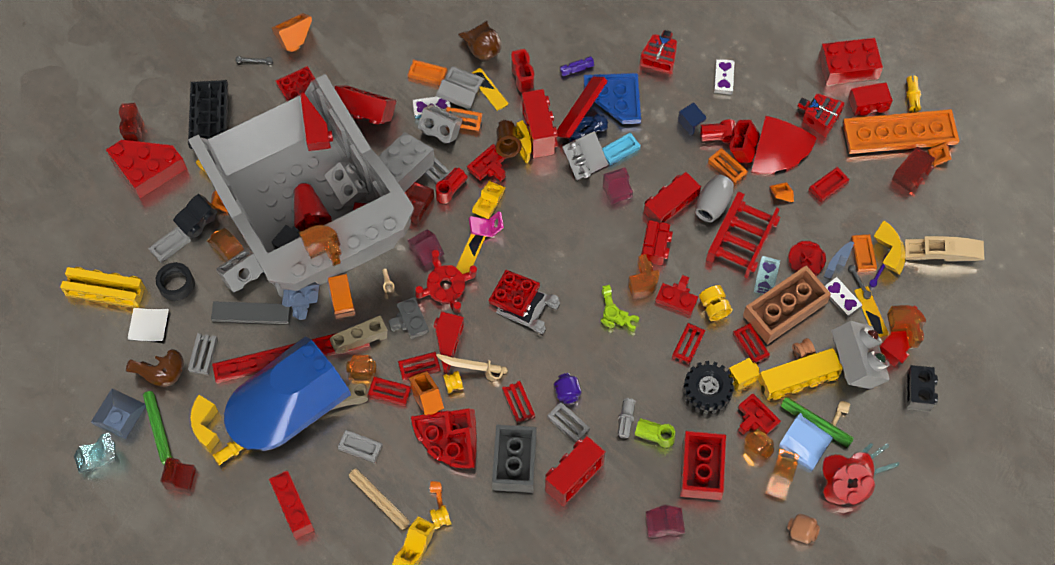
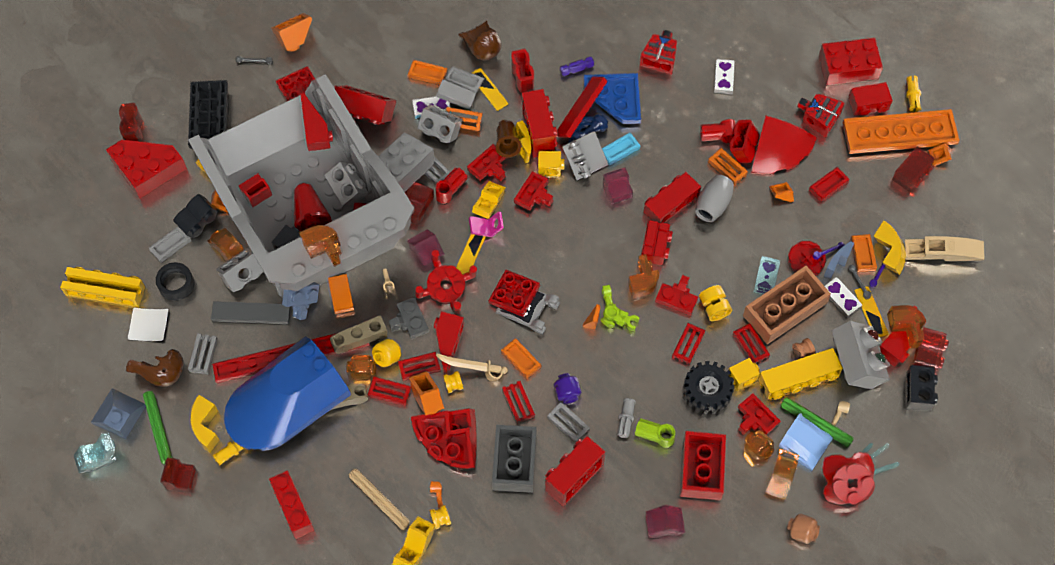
light grey tile [337,430,383,463] -> none
dark blue panel [678,102,707,135] -> none
red fence [706,191,781,278] -> none
none -> red piece [238,173,272,208]
none -> yellow head [372,339,401,367]
none -> orange tile [501,338,542,379]
none -> red hinge [514,171,554,210]
none -> yellow brick [538,151,565,177]
none -> orange slope [583,304,600,330]
none -> dark purple hinge [813,242,845,260]
none -> clear red brick [912,327,949,373]

